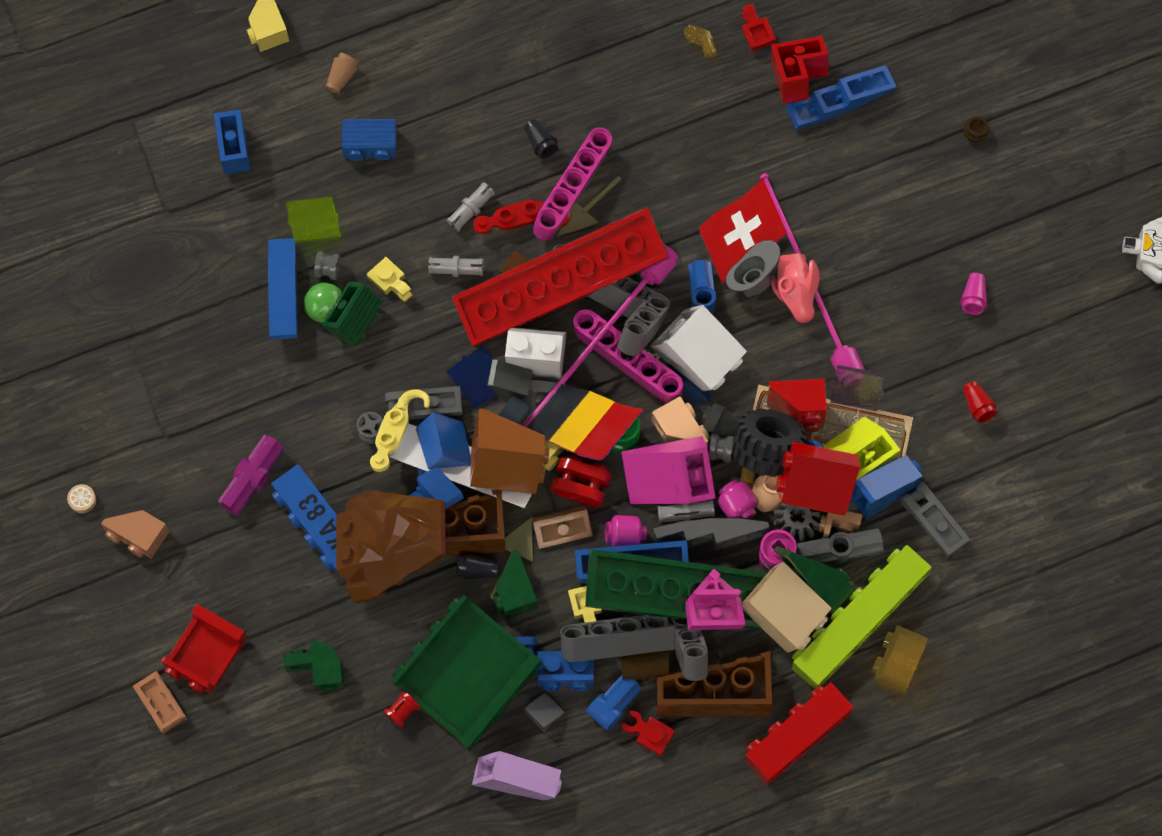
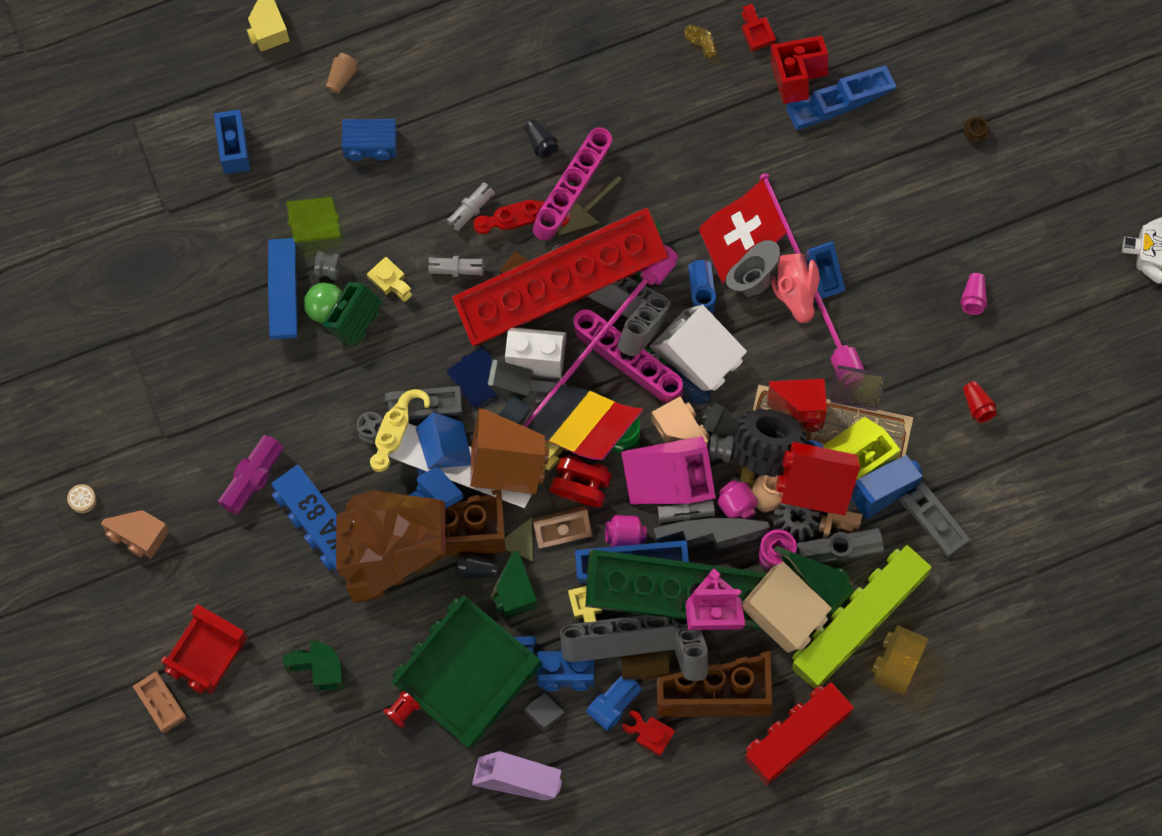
none -> blue slope [806,241,845,299]

